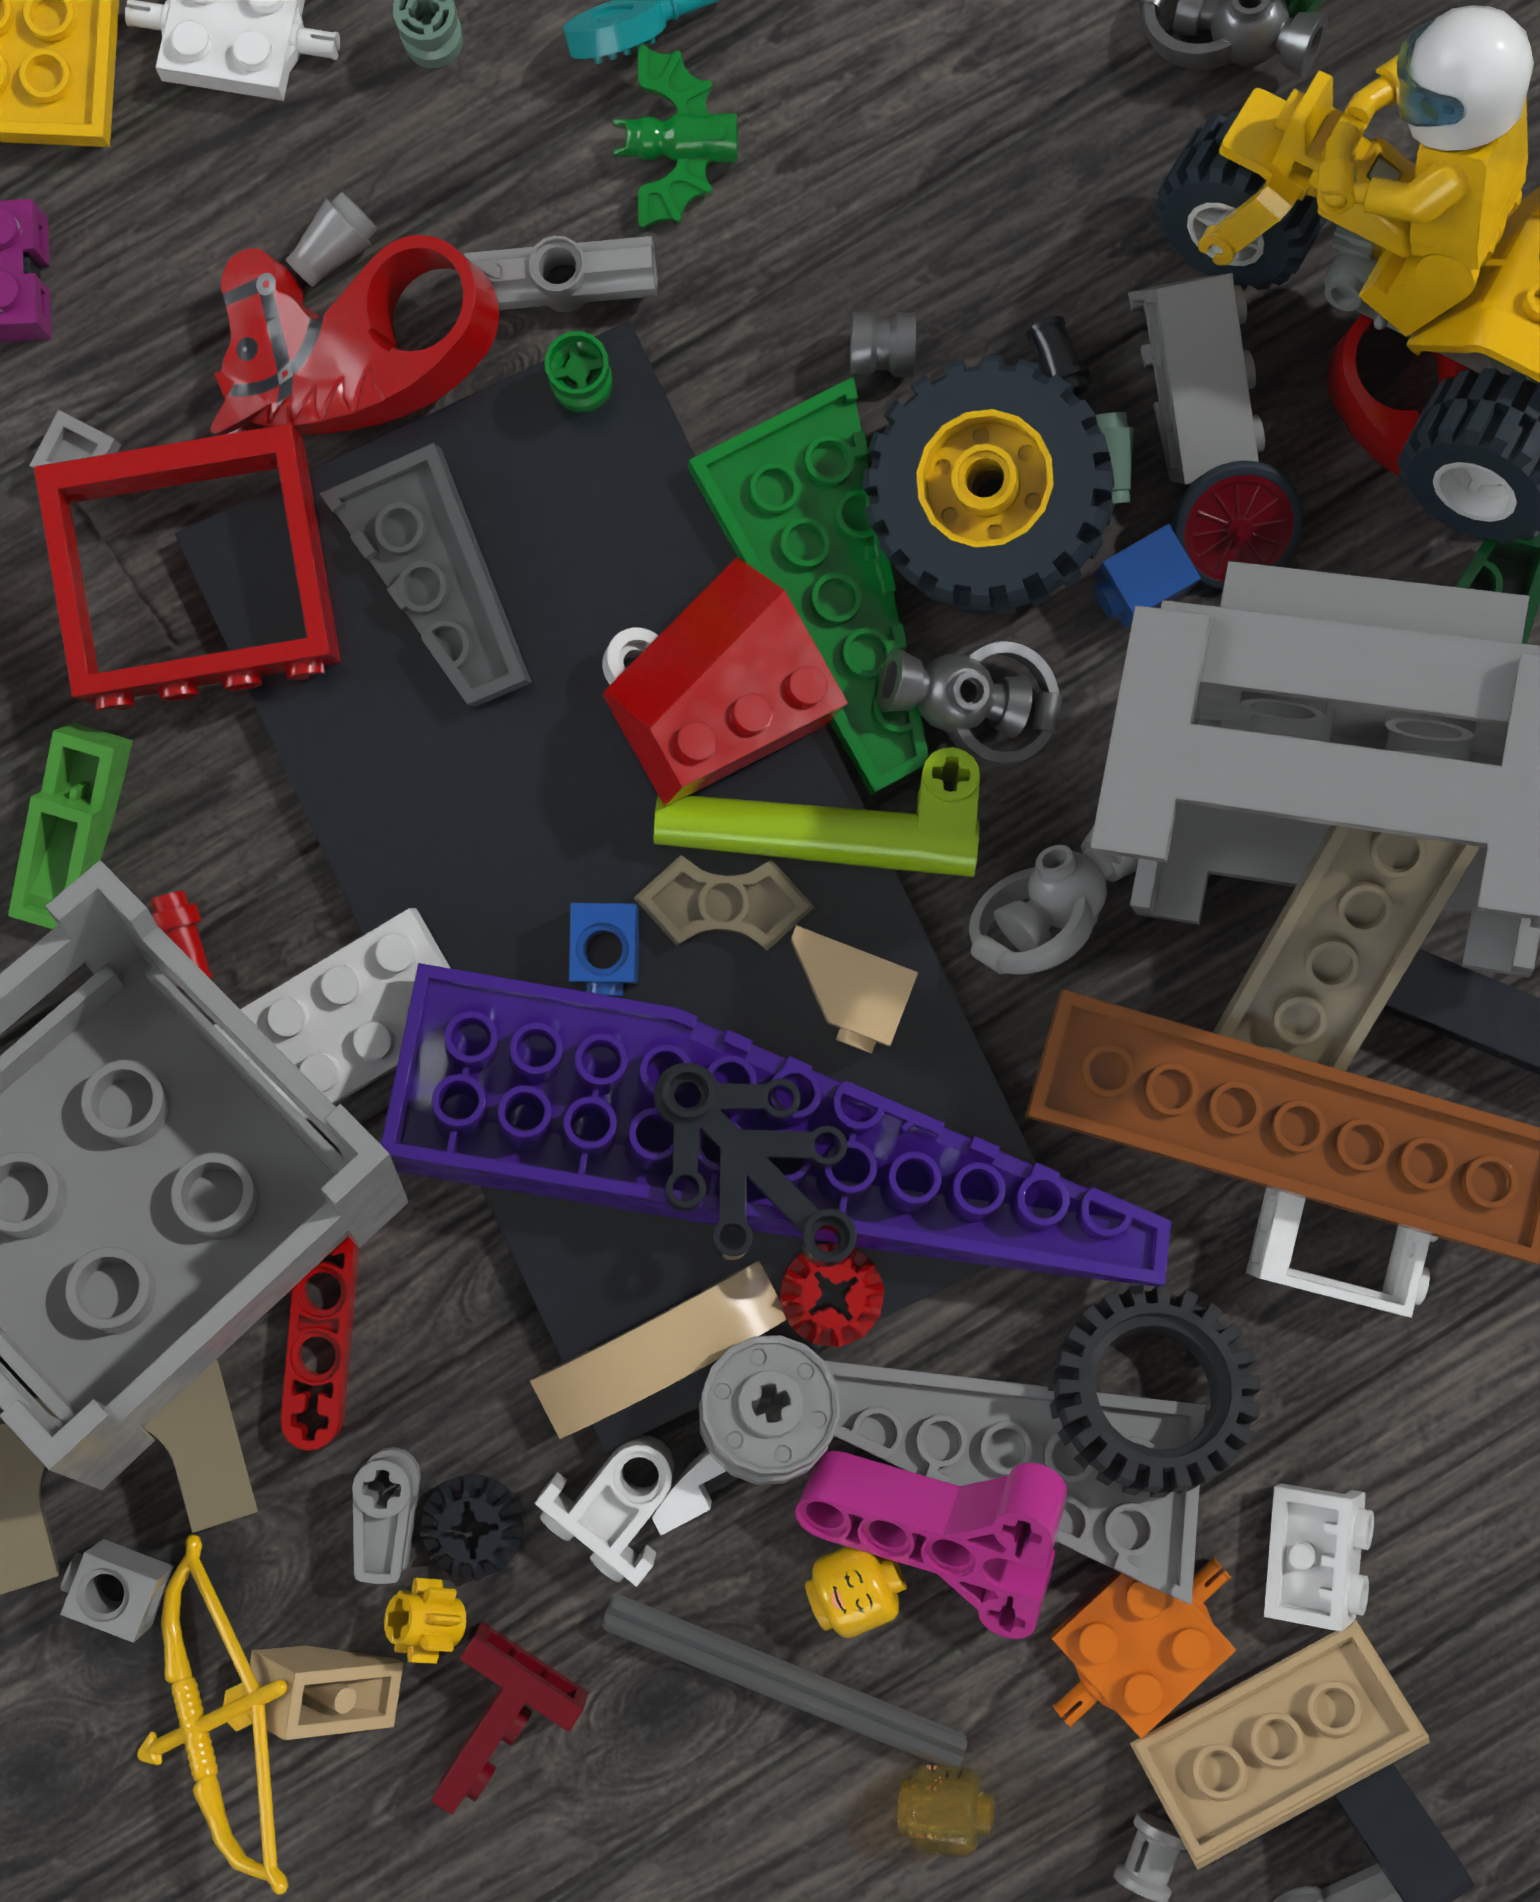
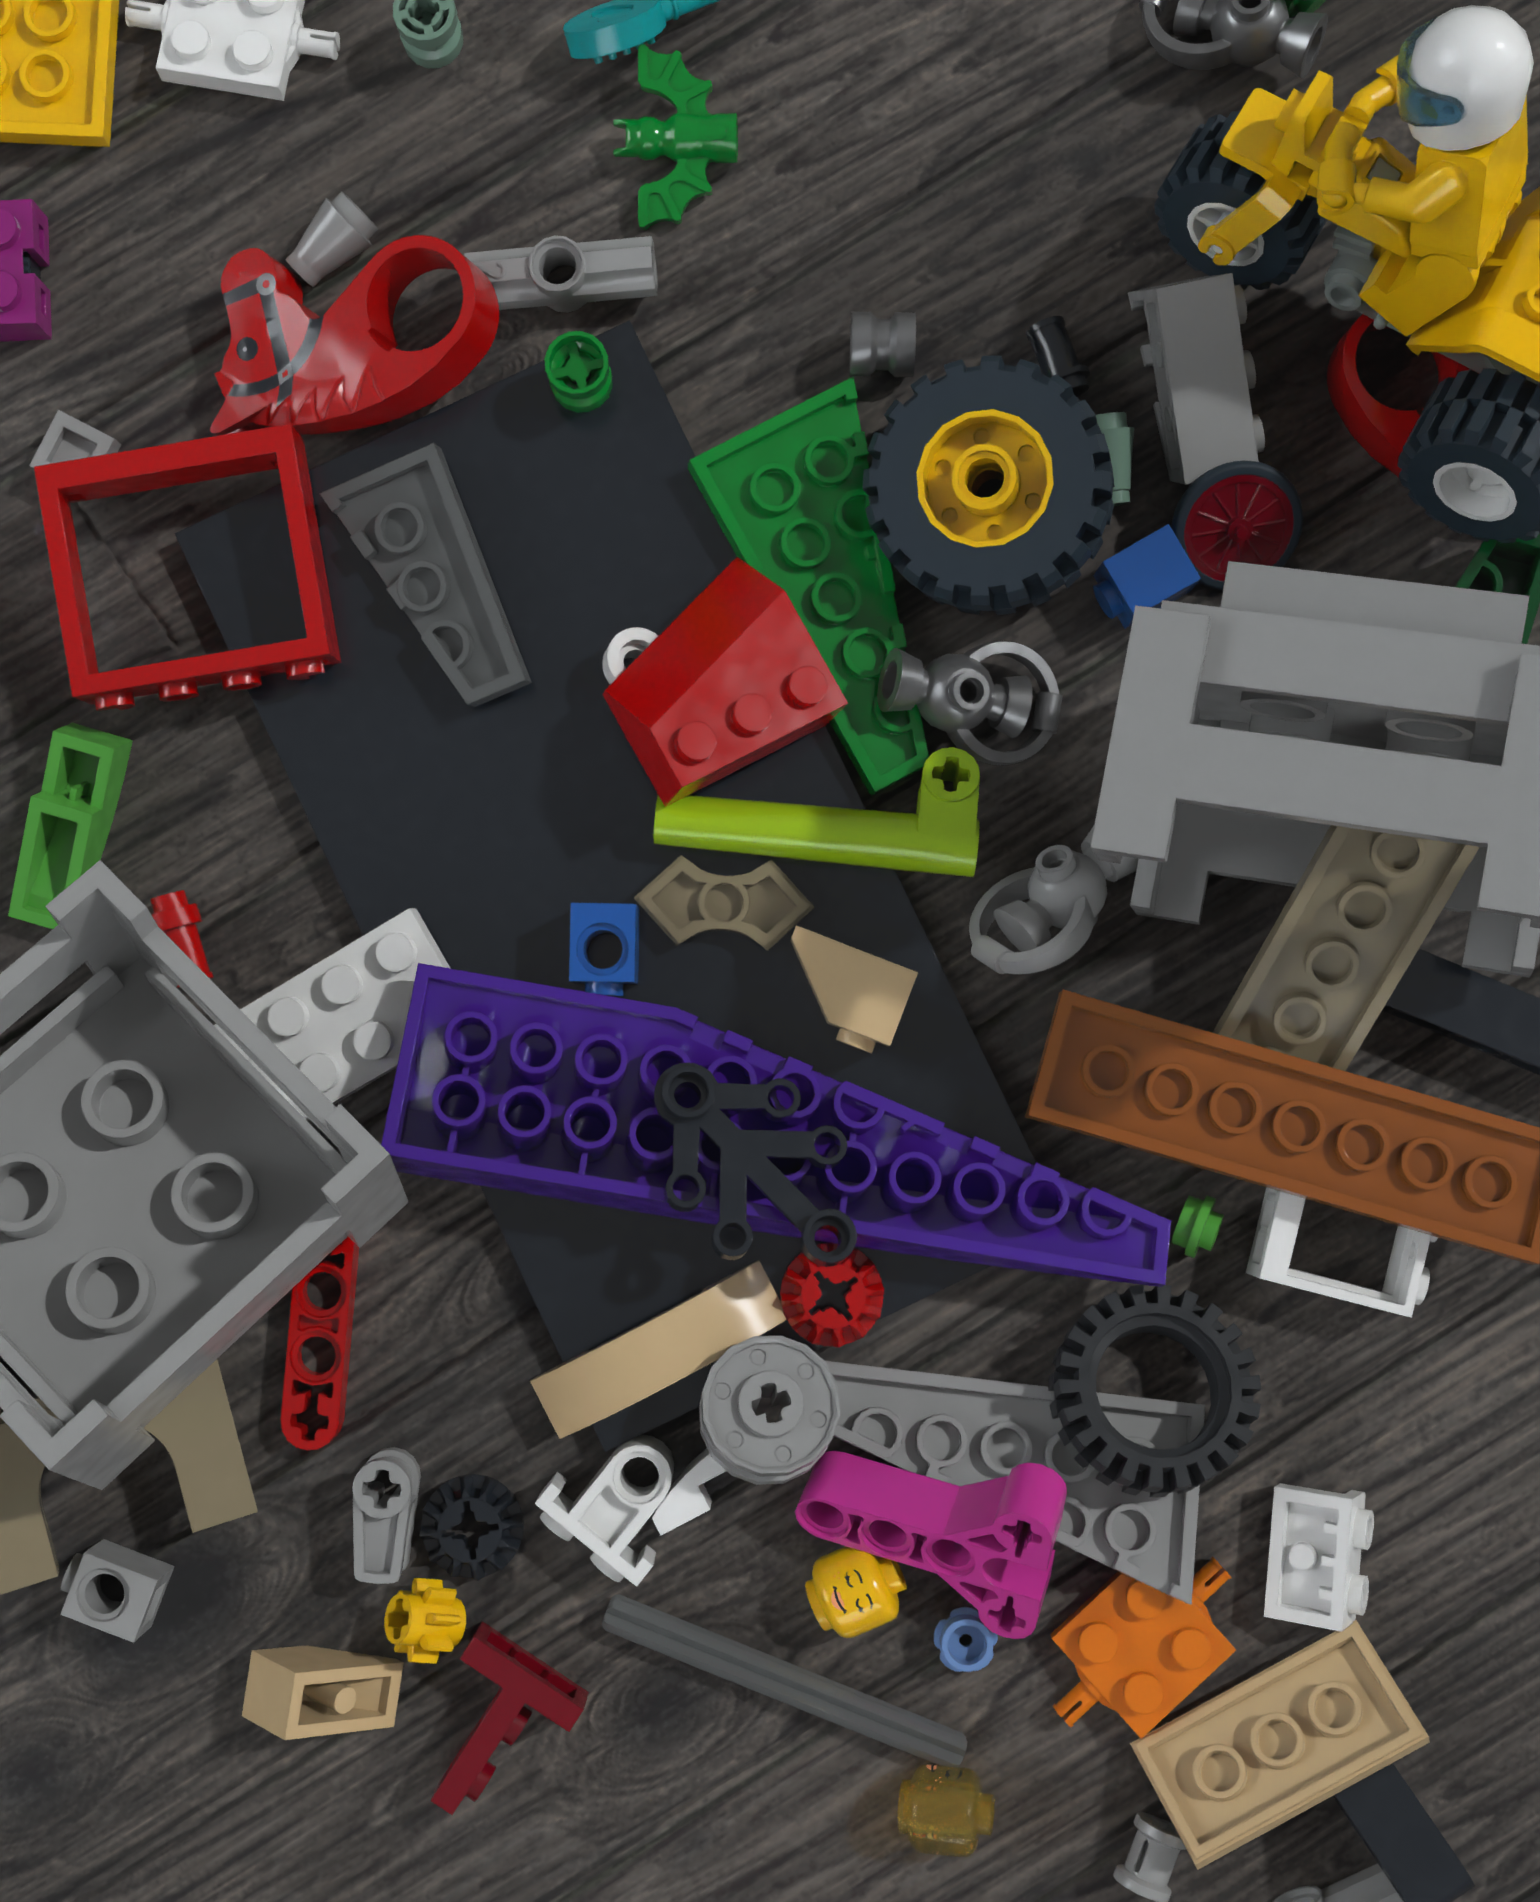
yellow piece [137,1534,288,1895] -> none
none -> medium blue plate [934,1607,998,1672]
none -> bright green plate [1171,1195,1224,1258]

